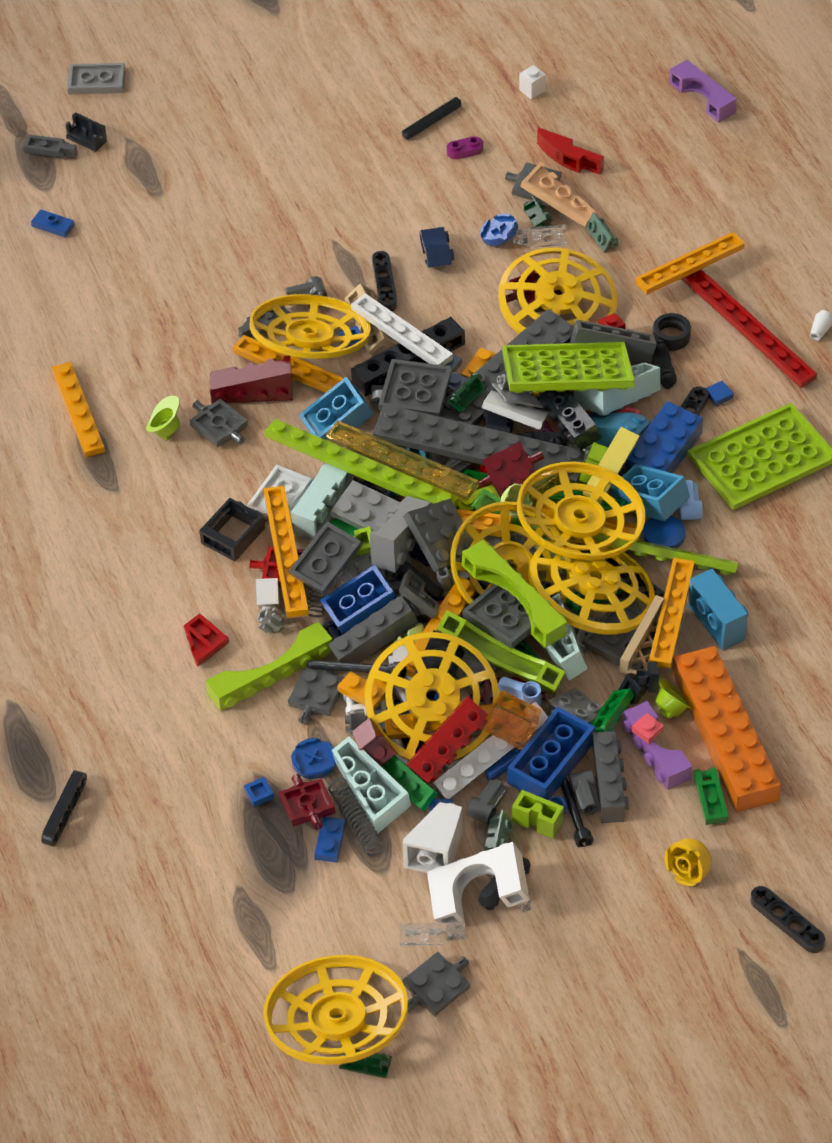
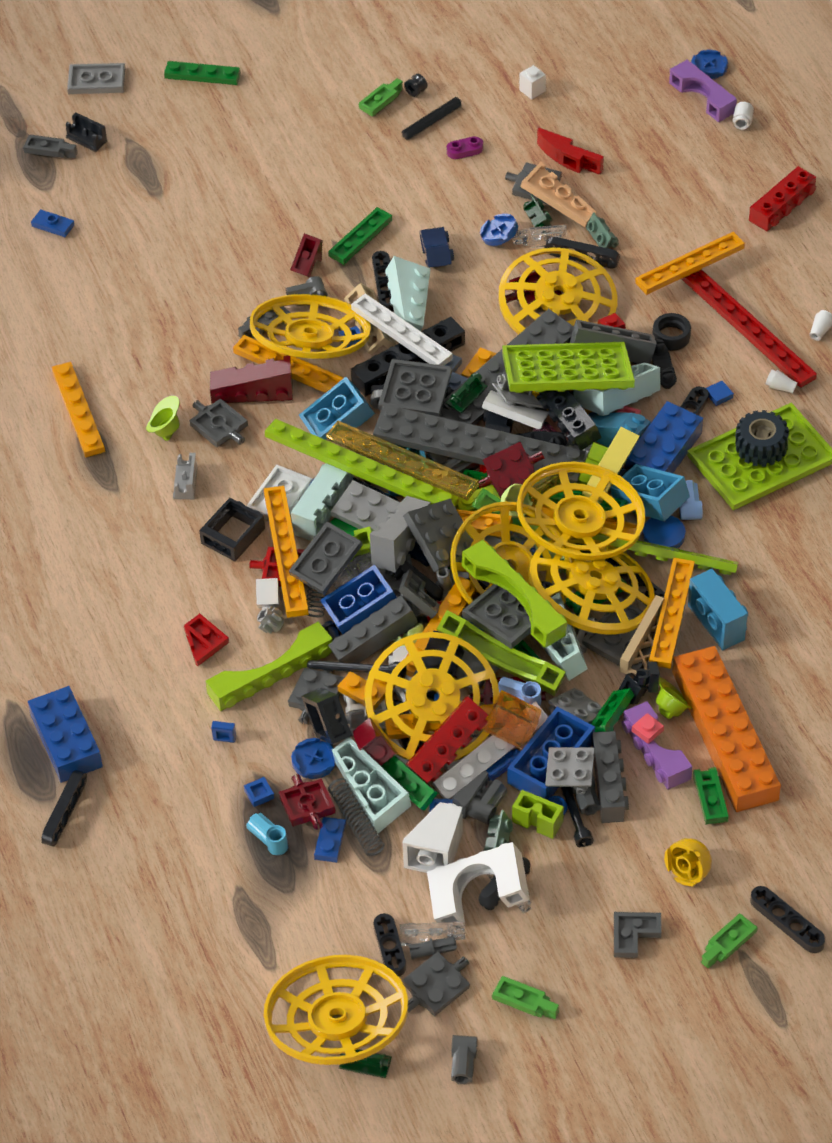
none -> blue brick [27,686,103,783]
none -> green plate [164,61,240,85]
none -> light grey hinge [173,453,197,499]
none -> blue tile [211,721,236,743]
none -> medium azure piece [246,813,288,855]
none -> dark red slope [290,233,323,278]
none -> black window [301,687,352,744]
none -> green plate [328,207,393,265]
none -> bright green hinge [358,78,403,117]
none -> black beam [373,913,406,977]
none -> light aqua wedge [385,256,430,331]
none -> black wheel [404,73,428,97]
none -> dark grey axle [409,937,457,959]
none -> dark grey piece [451,1035,477,1085]
none -> dark grey slope [453,771,488,819]
none -> bright green hinge [492,976,559,1019]
none -> black beam [544,237,620,269]
none -> light grey hinge [545,748,595,794]
none -> dark grey plate [614,912,662,958]
none -> blue tile [691,49,728,79]
none -> bright green hinge [701,913,758,968]
none -> white brick [733,102,754,130]
none -> black wheel [735,410,789,467]
none -> red brick [749,166,816,231]
none -> white cone [765,369,797,394]

